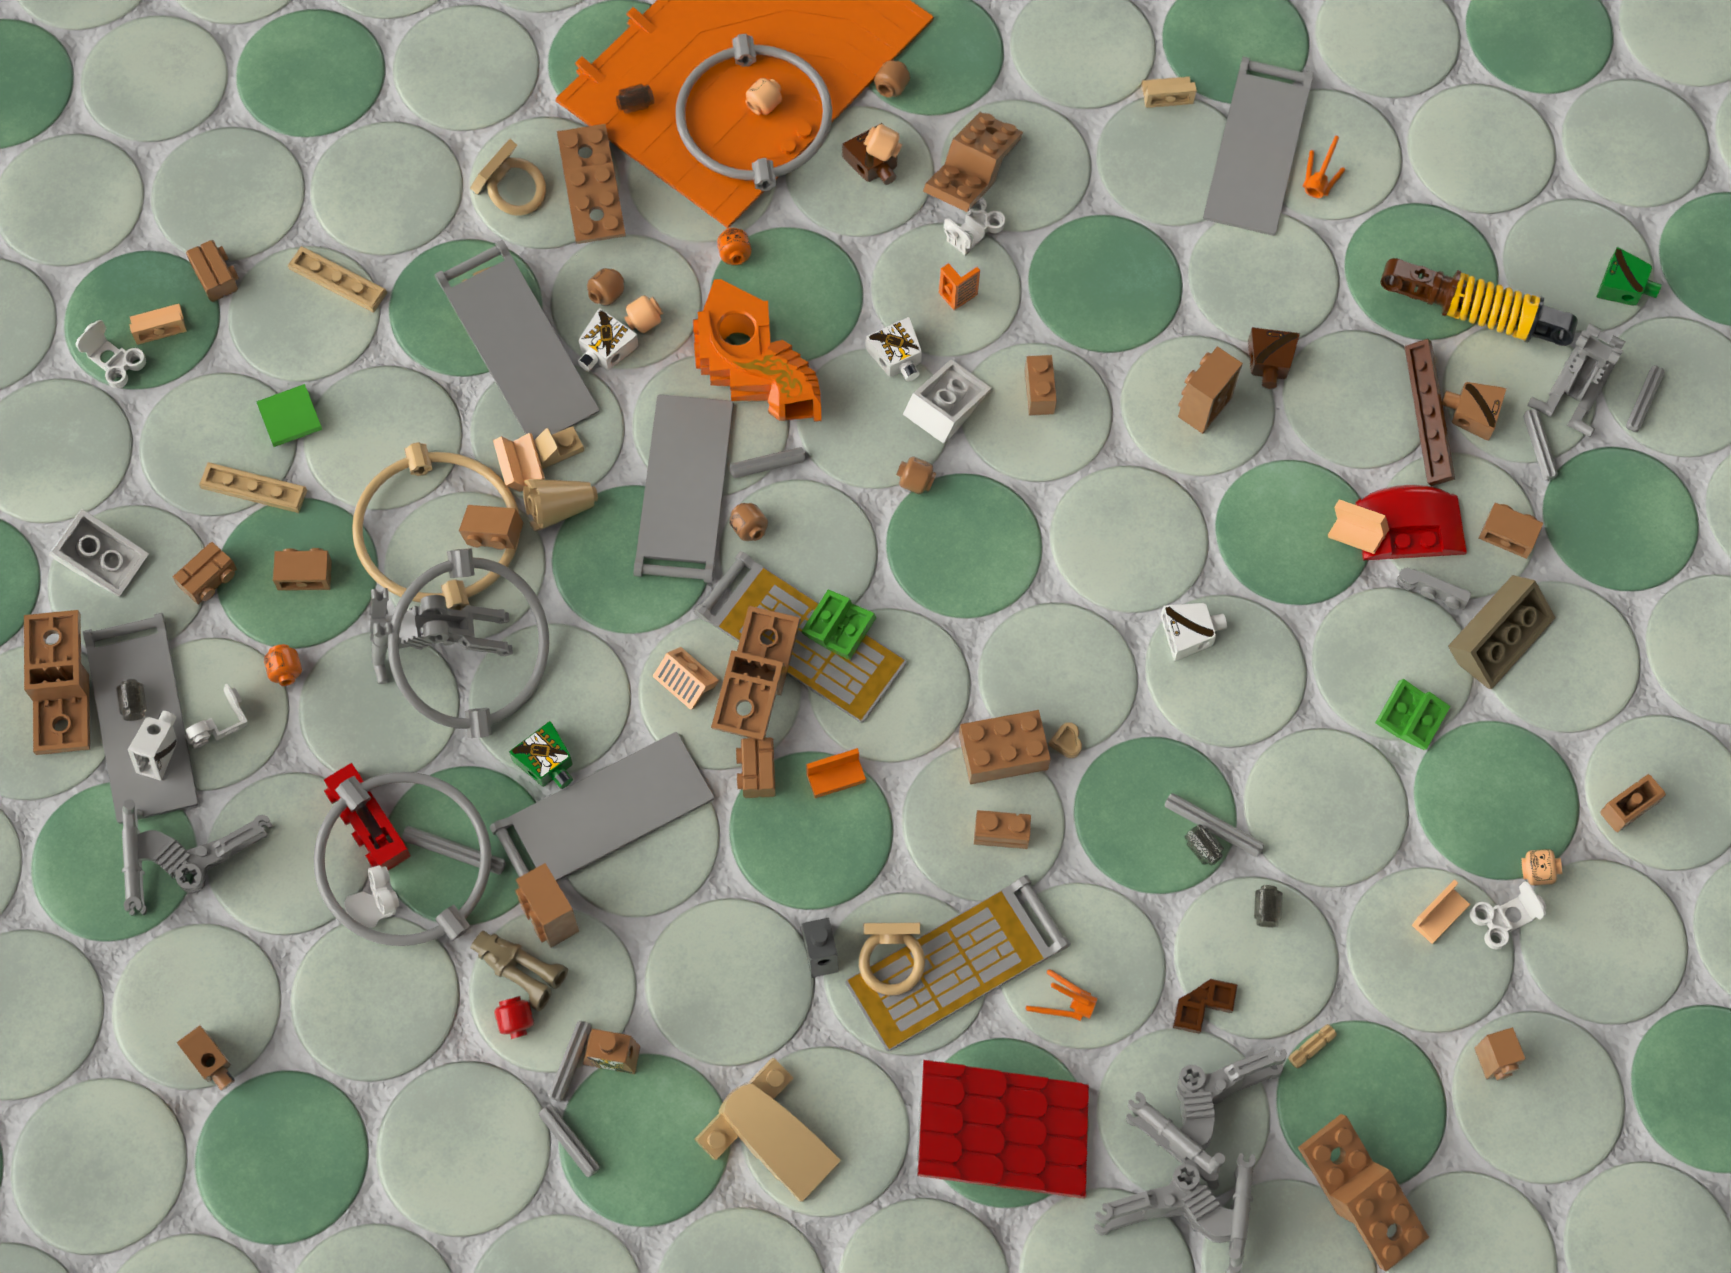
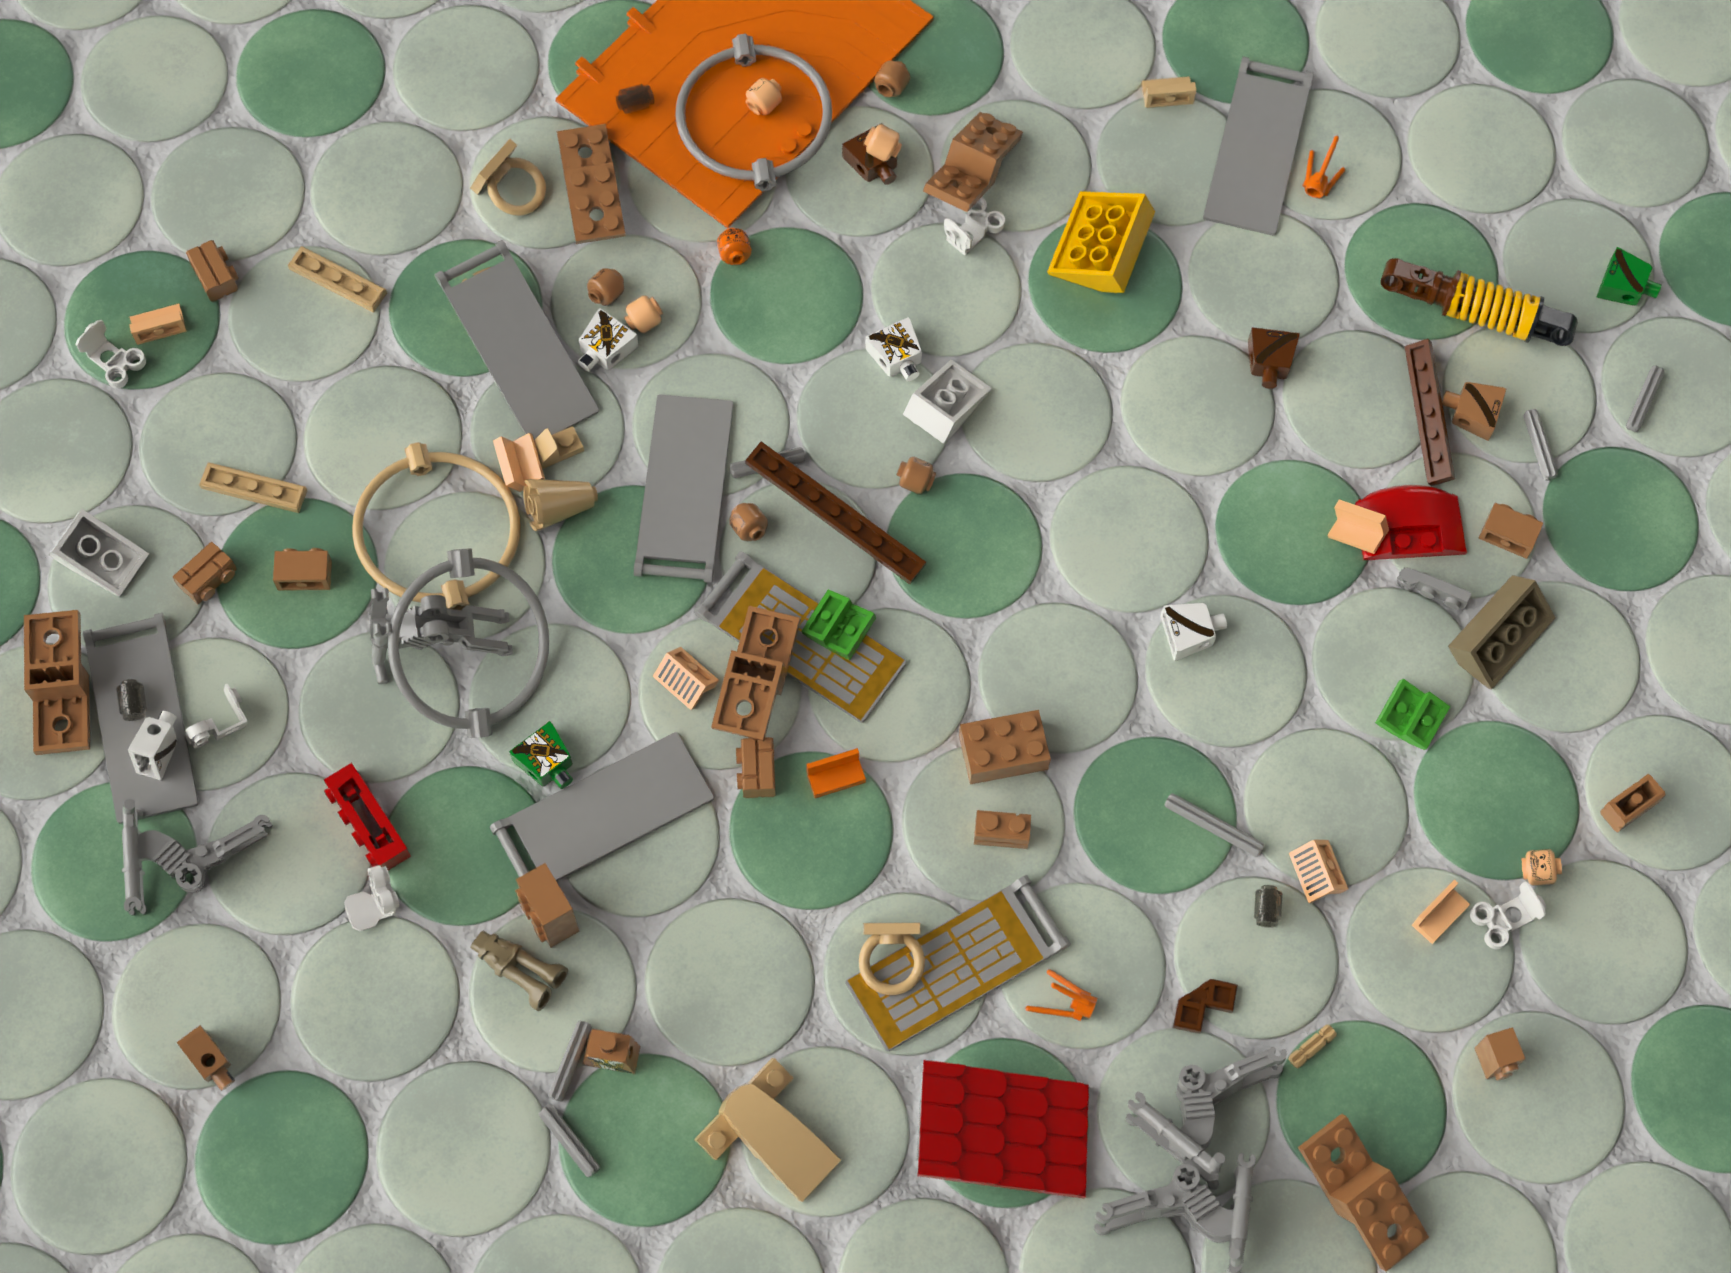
bright green slope [256,384,323,447] -> none
orange head [264,644,302,686] -> none
light grey piece [314,772,491,946] -> none
light grey axle [402,826,506,875] -> none
medium nougat brick [459,505,523,550] -> none
red head [494,996,534,1039] -> none
orange animal [693,279,822,422] -> none
dark grey torso [801,918,839,978] -> none
orange panel [939,263,980,310] -> none
medium nougat brick [1025,355,1057,416] -> none
tan tile [1048,722,1082,758] -> none
medium nougat brick [1178,346,1243,434] -> none
clear smoke brick [1185,824,1224,866] -> none
light grey piece [1527,323,1626,437] -> none
none -> reddish brown plate [745,441,926,584]
none -> yellow slope [1047,191,1155,293]
none -> light nougat panel [1289,840,1348,903]

